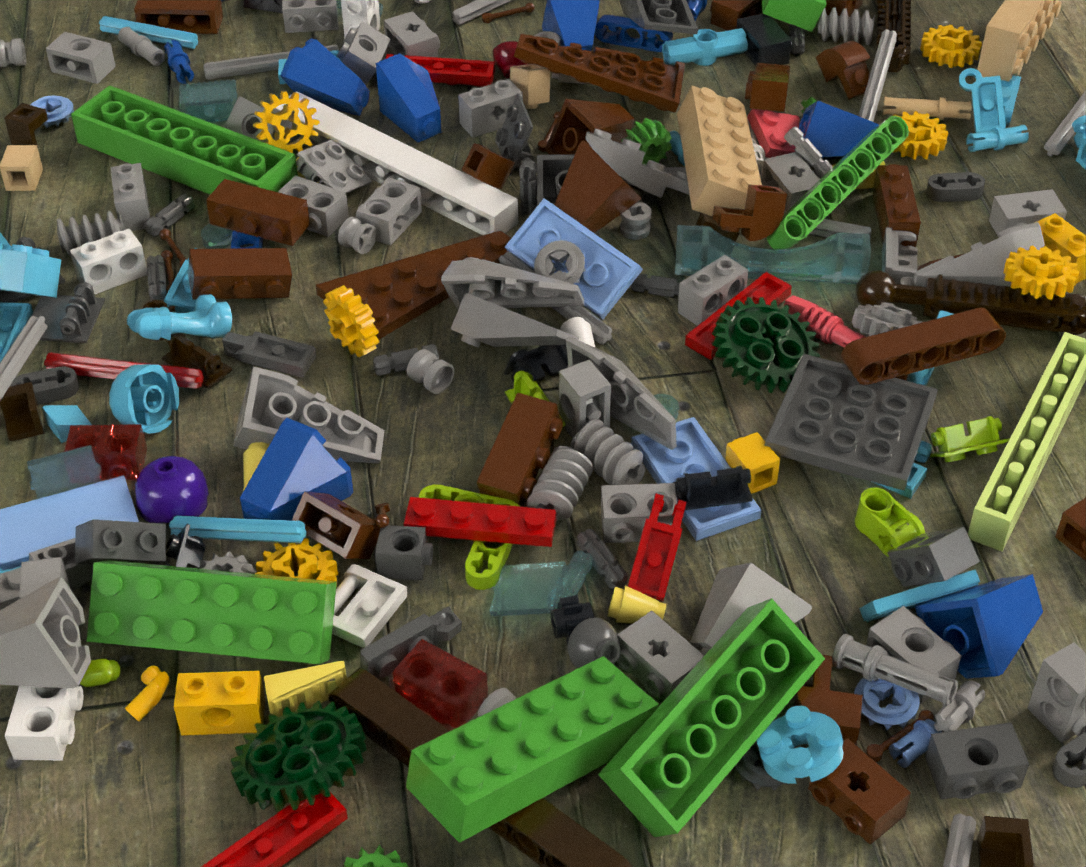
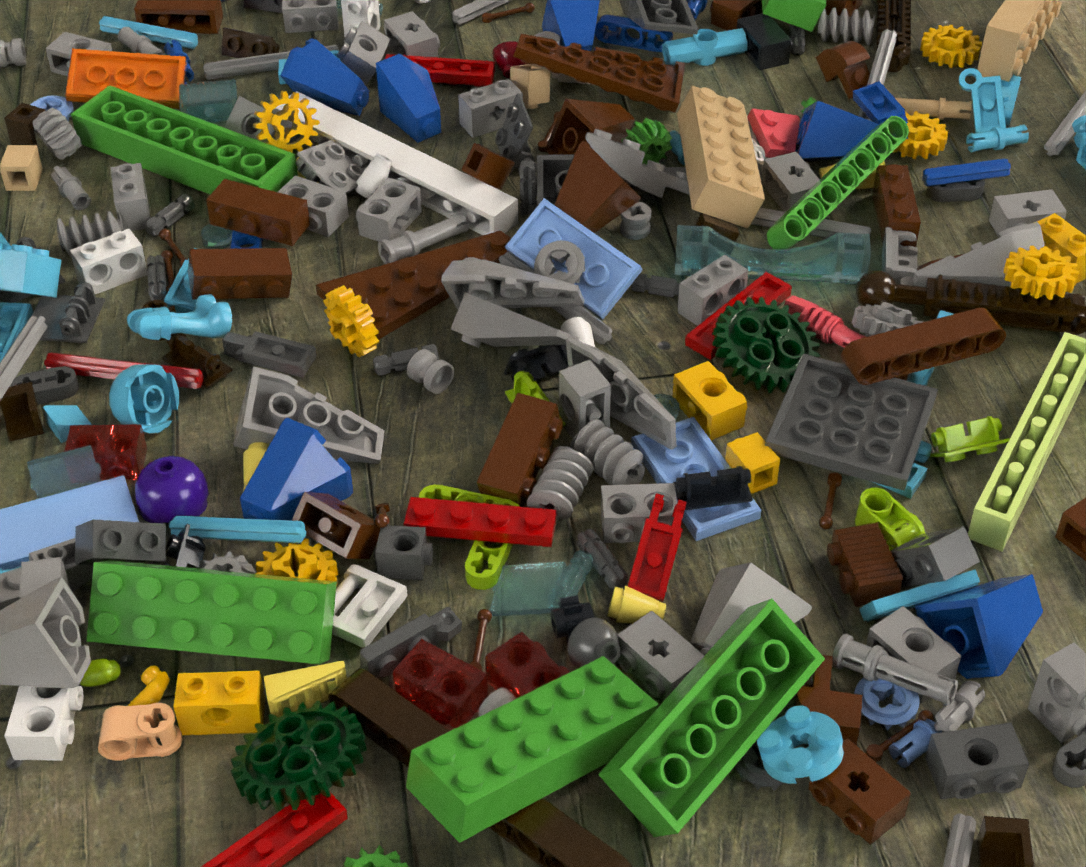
light grey wheel [338,217,377,254] -> none
reddish brown brick [712,184,787,241] -> none
reddish brown brick [745,63,790,112] -> none
light grey axle [784,126,833,178] -> none
none -> light grey gear [33,108,81,160]
none -> light grey axle [51,166,91,210]
none -> orange tile [65,48,187,109]
none -> light nougat piece [98,703,183,761]
none -> dark brown hinge [222,27,280,58]
none -> white cone [356,153,393,199]
none -> light grey pin [378,213,469,264]
none -> reddish brown hinge [466,609,492,679]
none -> clear red brick [485,632,570,698]
none -> yellow brick [672,361,748,441]
none -> reddish brown hinge [819,472,842,530]
none -> reddish brown brick [827,522,903,607]
none -> blue hinge [853,81,908,140]
none -> blue axle [922,158,1011,187]

